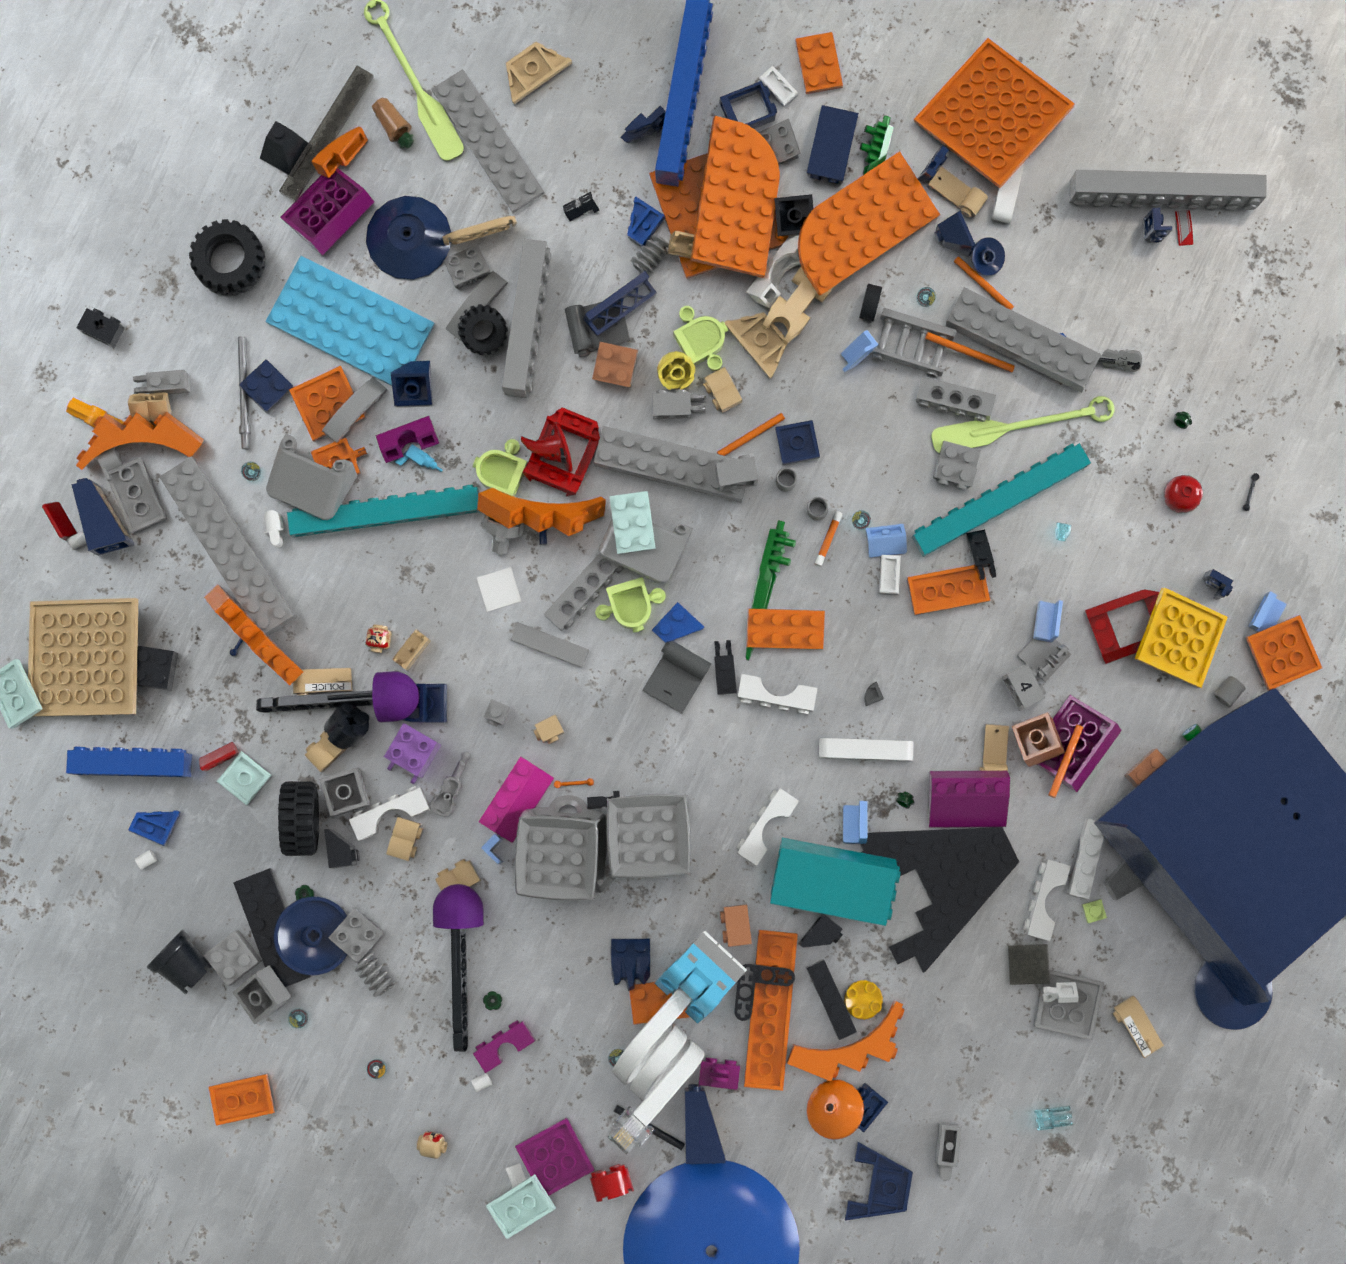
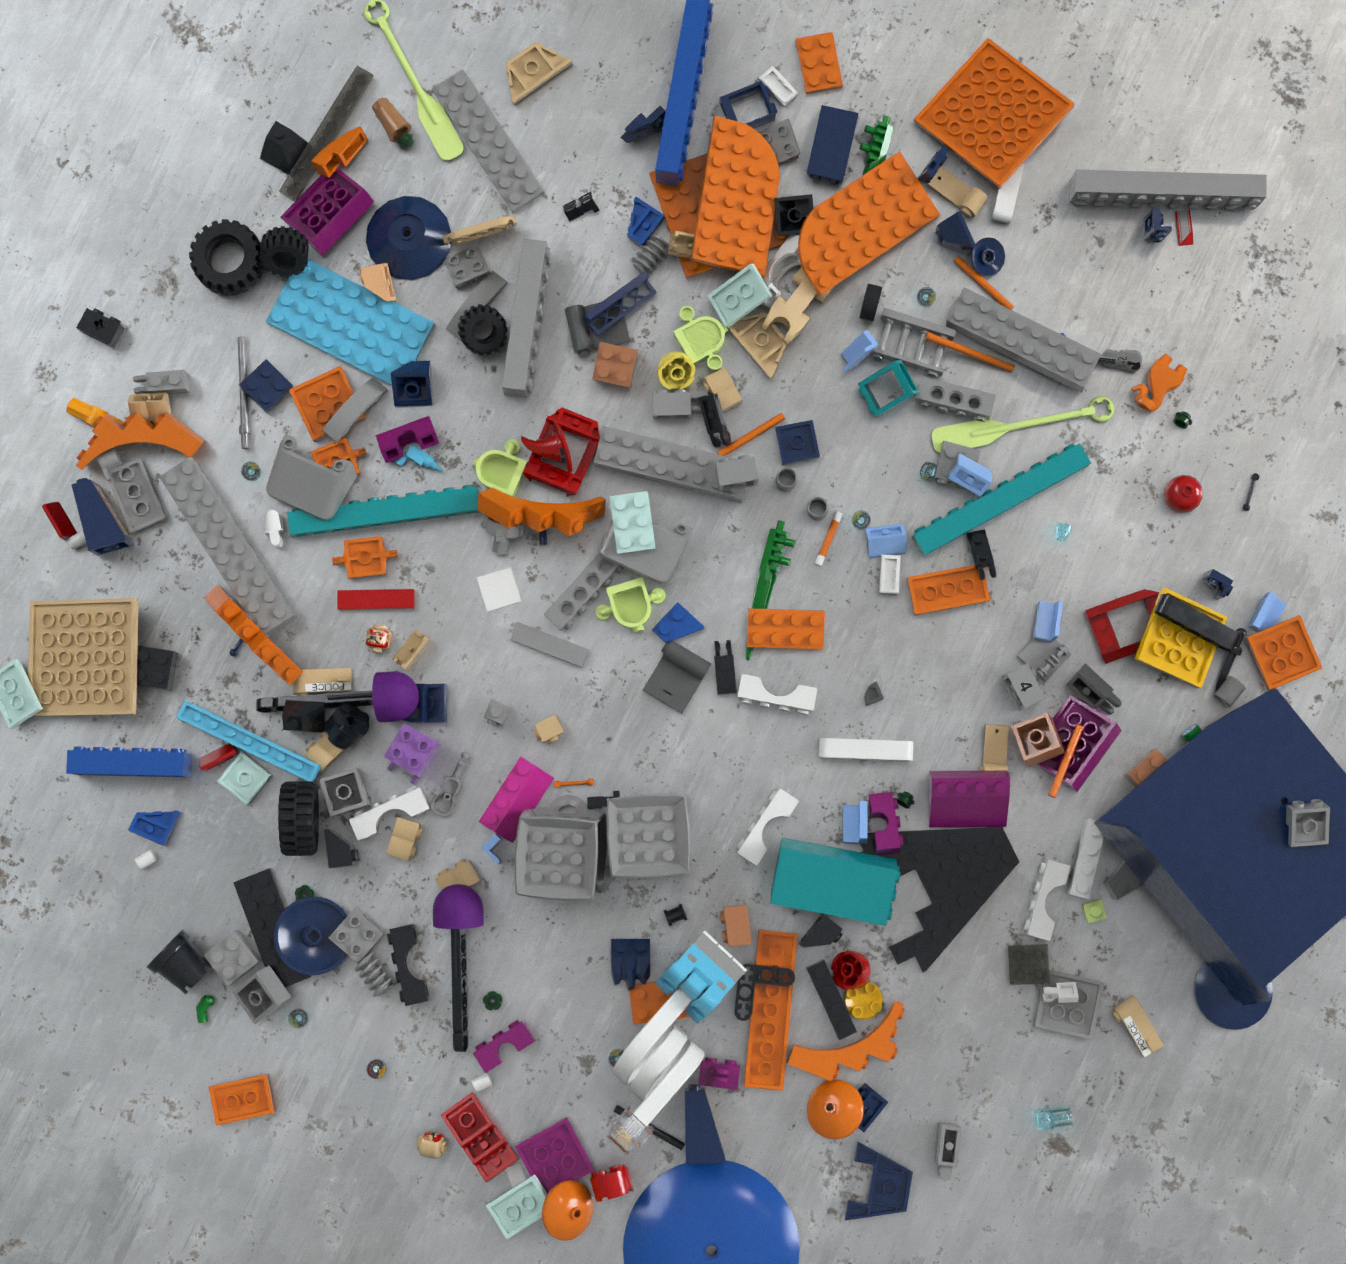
none -> medium azure plate [176,701,321,782]
none -> green arm [196,995,215,1023]
none -> black tyre [260,226,309,277]
none -> black slope [282,700,326,733]
none -> orange plate [332,536,398,579]
none -> red tile [337,589,415,610]
none -> light nougat slope [360,263,396,302]
none -> black arch [387,924,430,1006]
none -> red slope [441,1092,519,1182]
none -> orange dish [542,1180,593,1241]
none -> black bush [663,904,688,927]
none -> black hinge [698,393,731,448]
none -> light aqua plate [707,263,772,328]
none -> red cylinder [831,951,871,990]
none -> teal window [858,360,919,417]
none -> magenta arch [868,792,903,855]
none -> clear light blue tile [920,461,937,481]
none -> light blue panel [948,454,992,496]
none -> dark grey hinge [1066,663,1121,715]
none -> orange hips [1131,354,1187,413]
none -> black beam [1154,594,1239,652]
none -> black sword [1214,628,1247,698]
none -> light grey plate [1286,799,1330,847]

